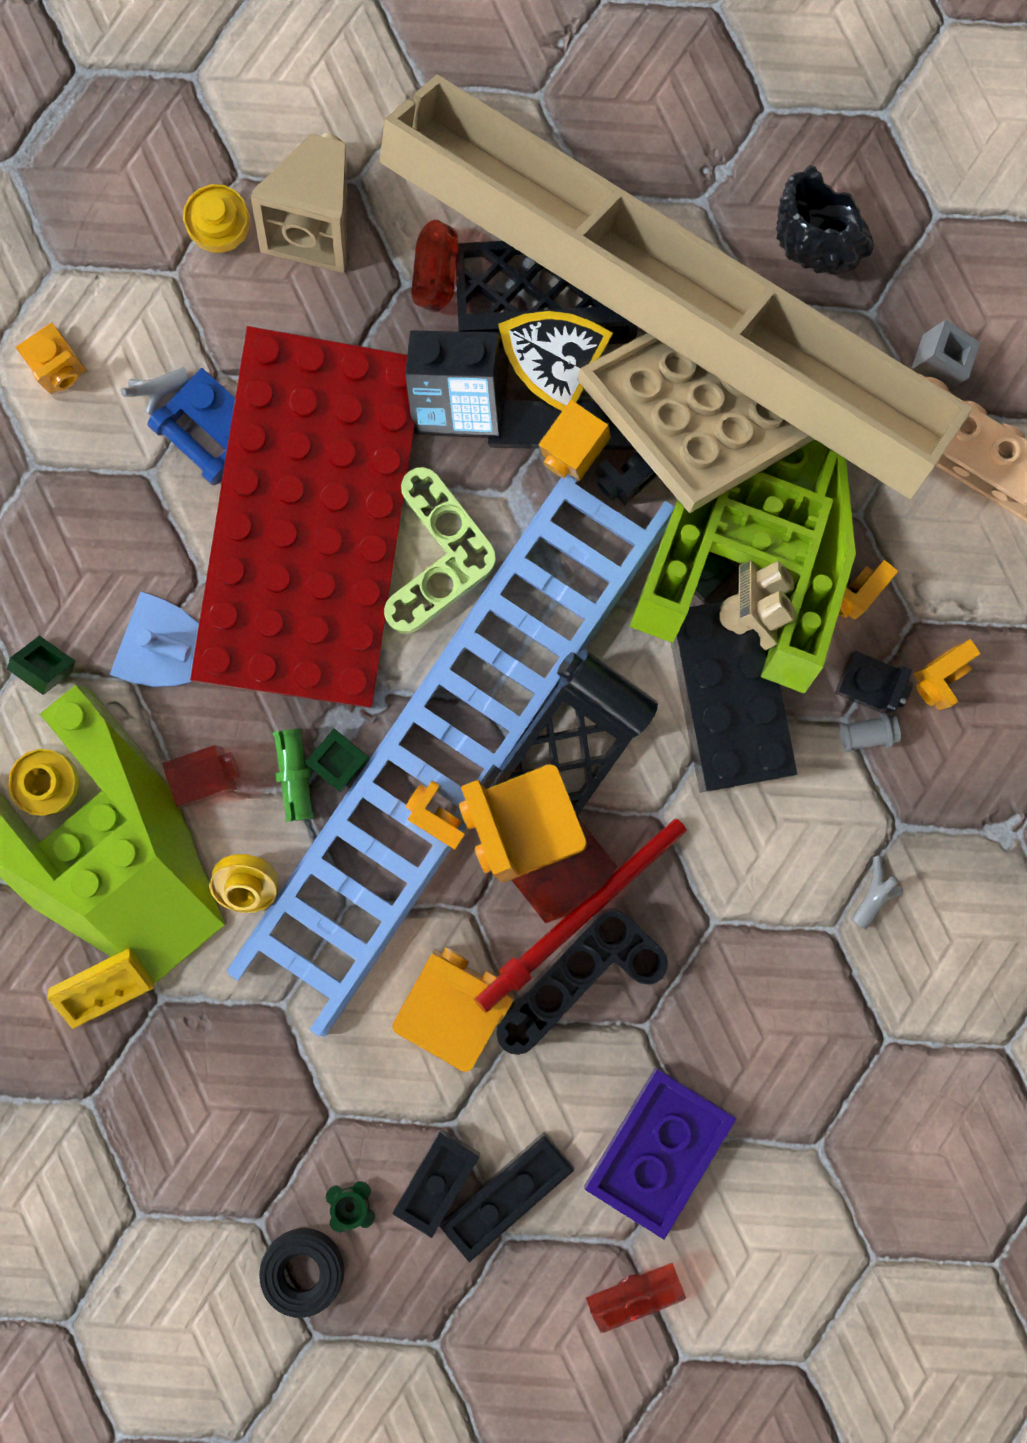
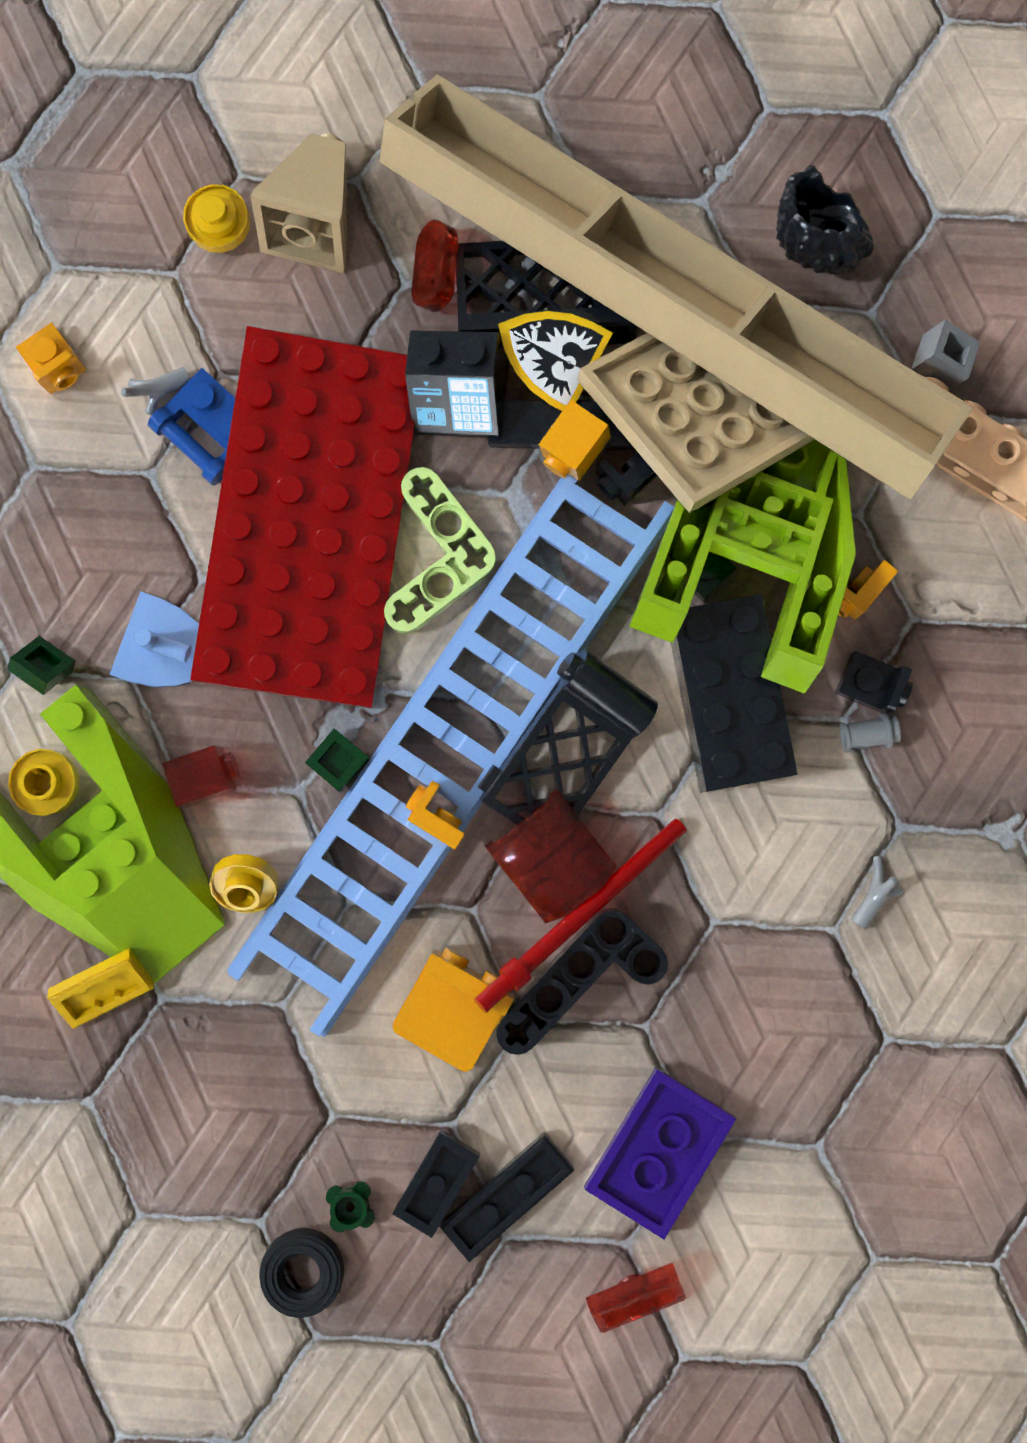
bright green pin [272,728,315,822] -> none
light orange bracket [459,764,587,883] -> none
tan hips [720,560,795,650] -> none
light orange bracket [913,639,981,710] -> none

